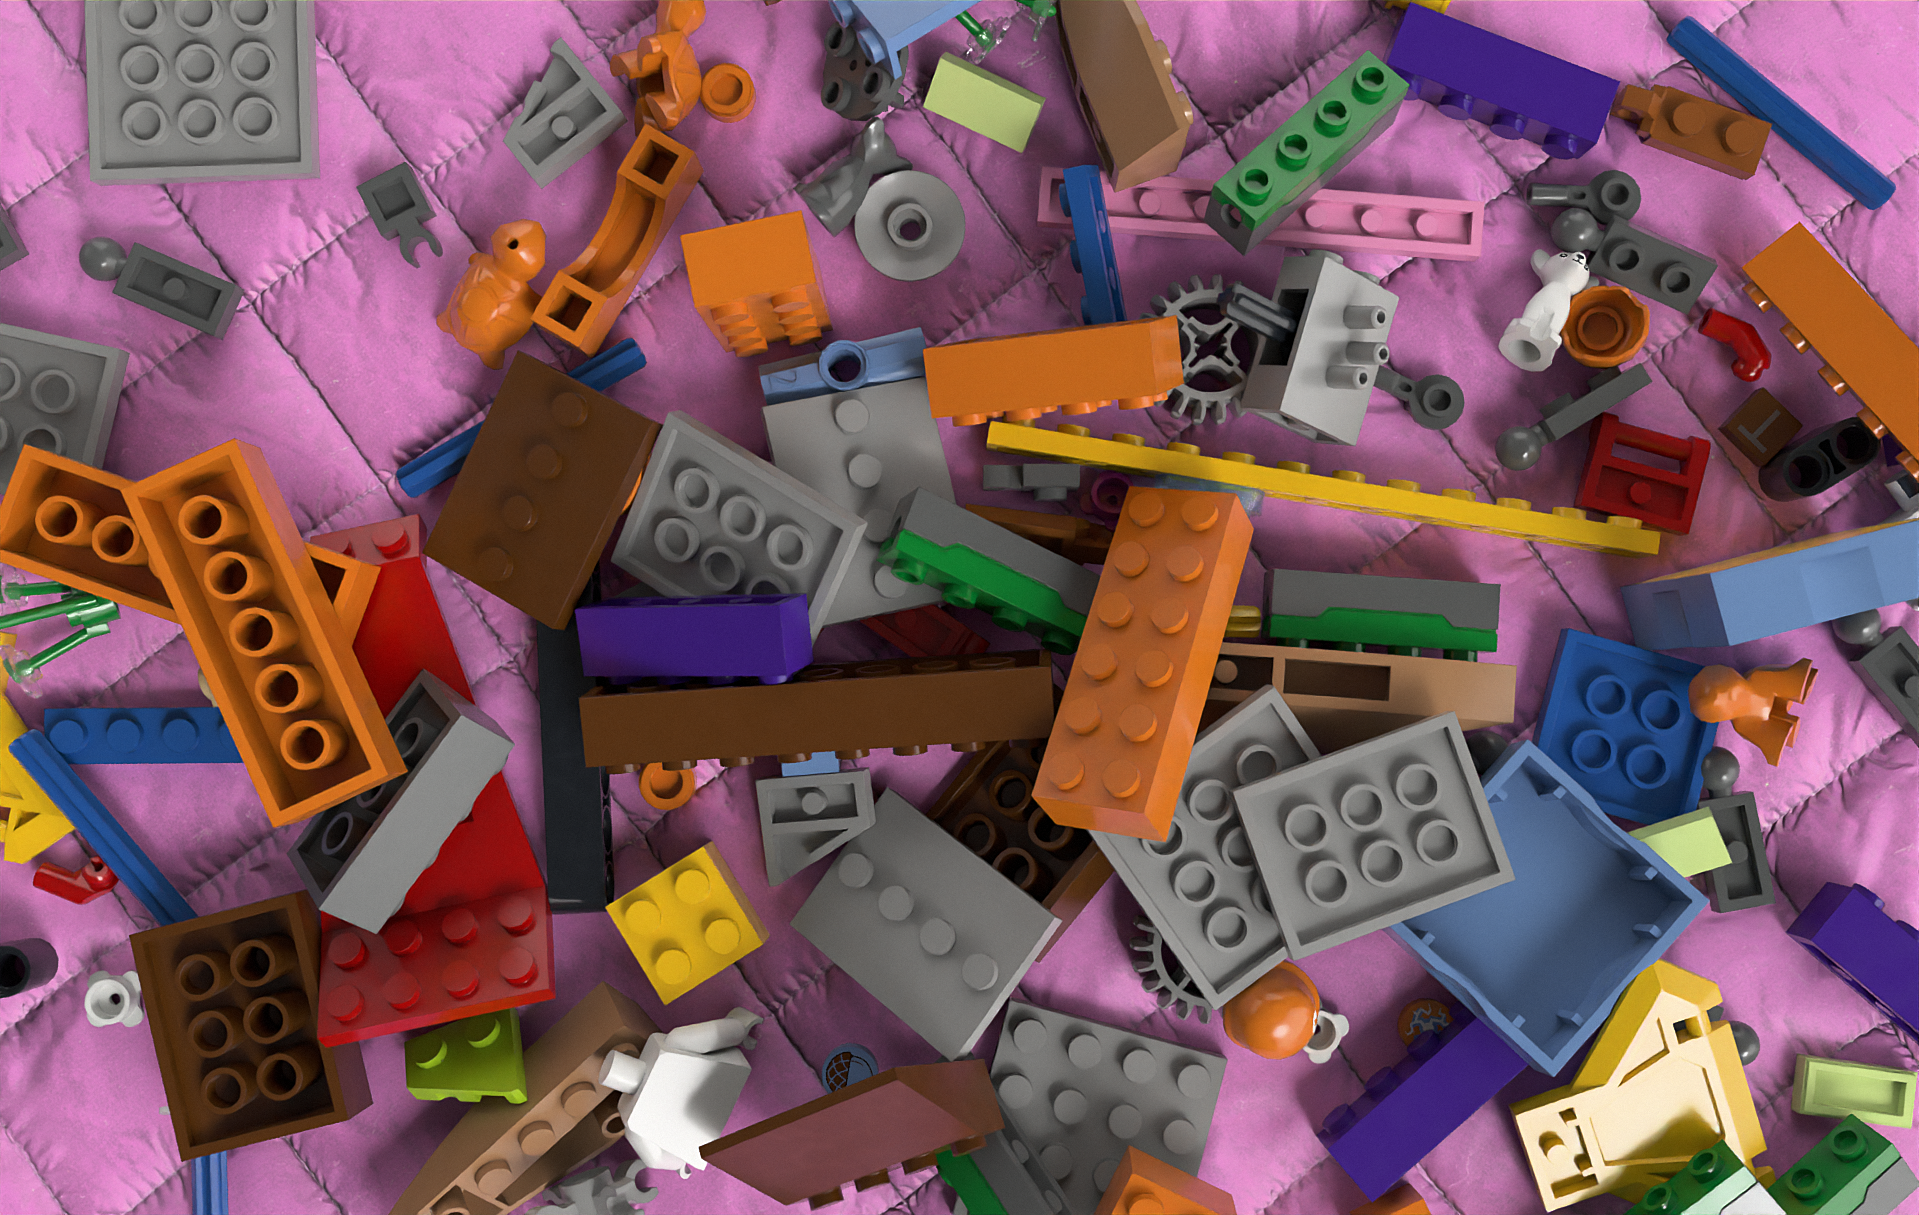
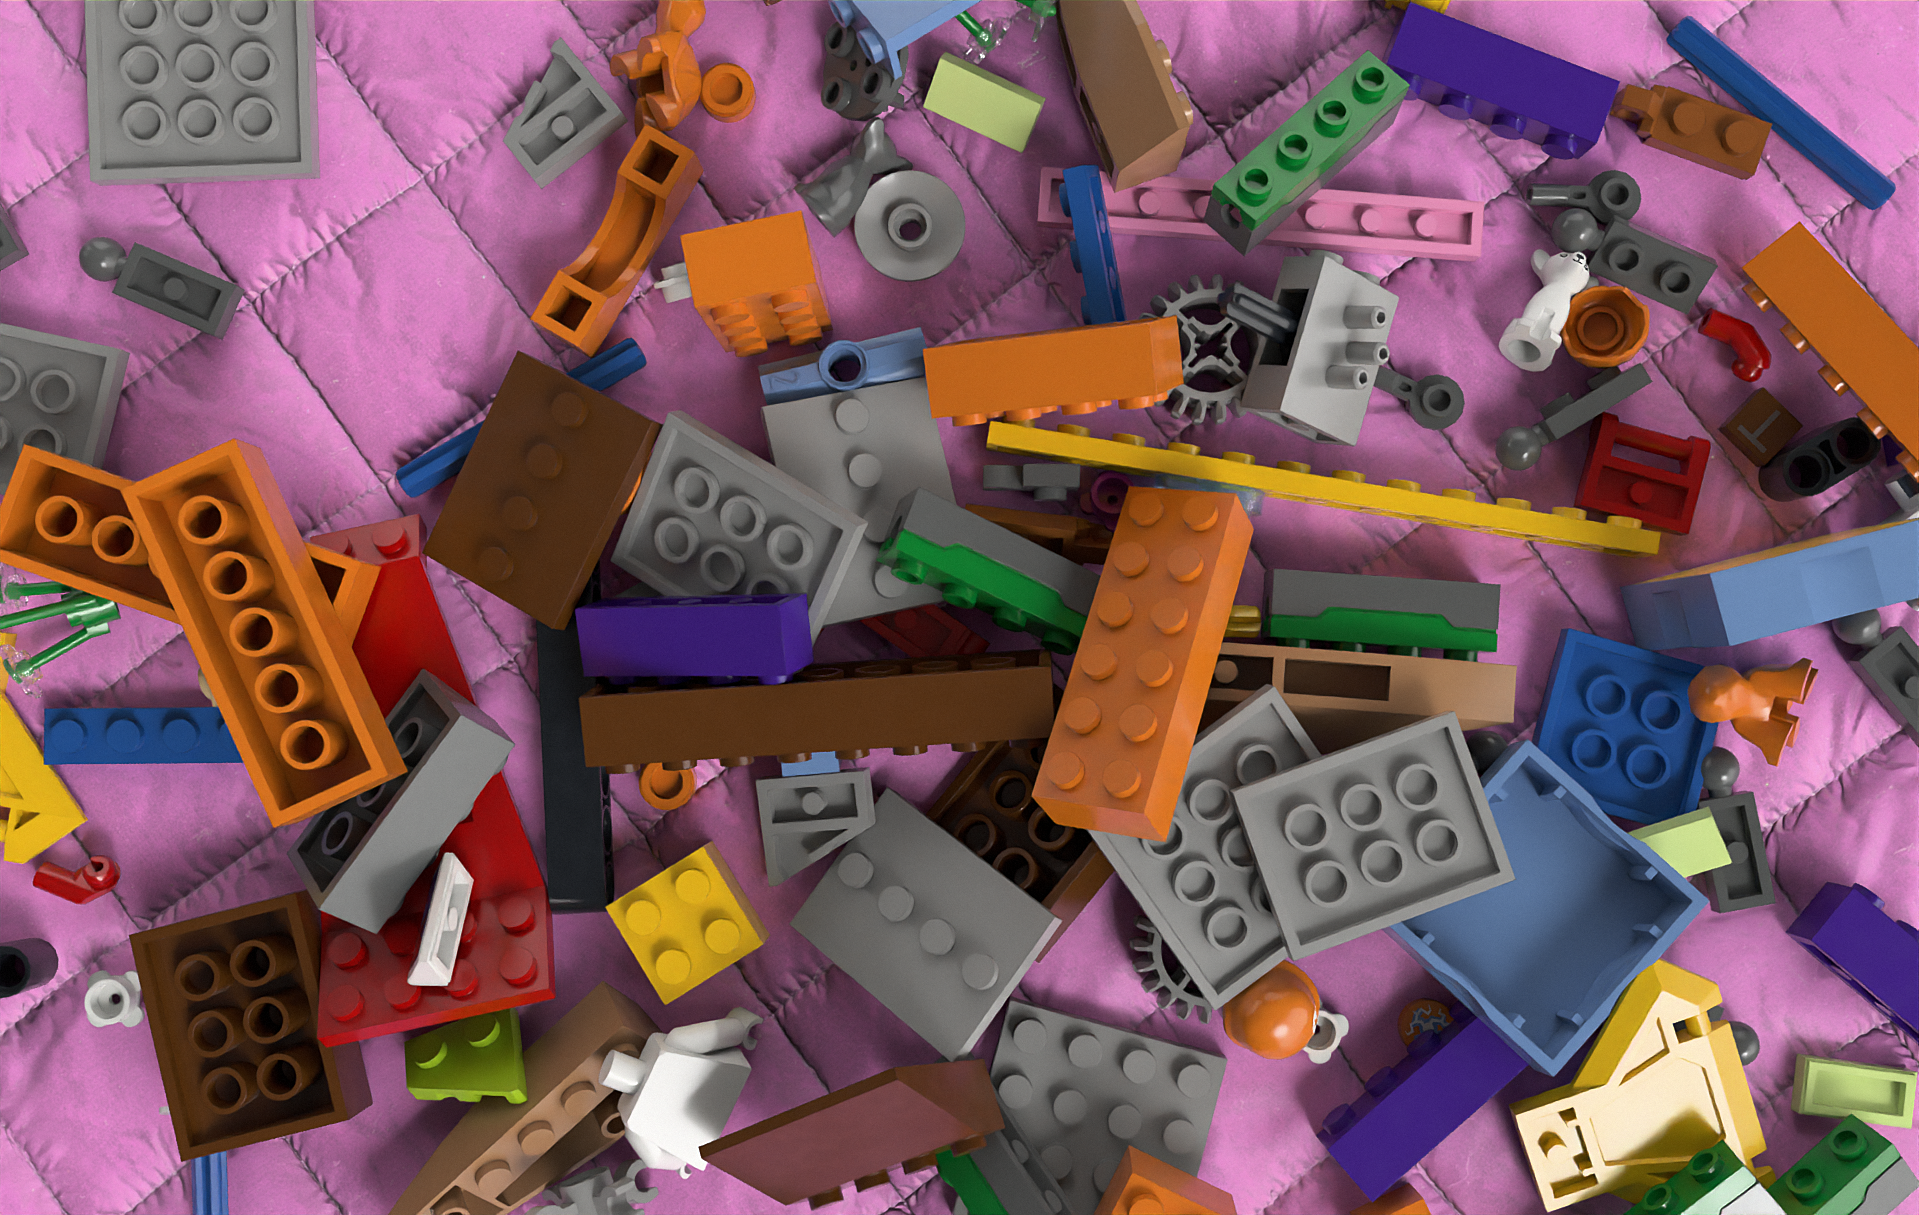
blue axle [8,729,199,927] -> none
dark grey plate [356,162,443,269] -> none
orange animal [436,219,547,370] -> none
medium blue tile [822,1043,879,1094] -> none
none -> white slope [407,853,474,986]
none -> white plate [653,262,692,303]

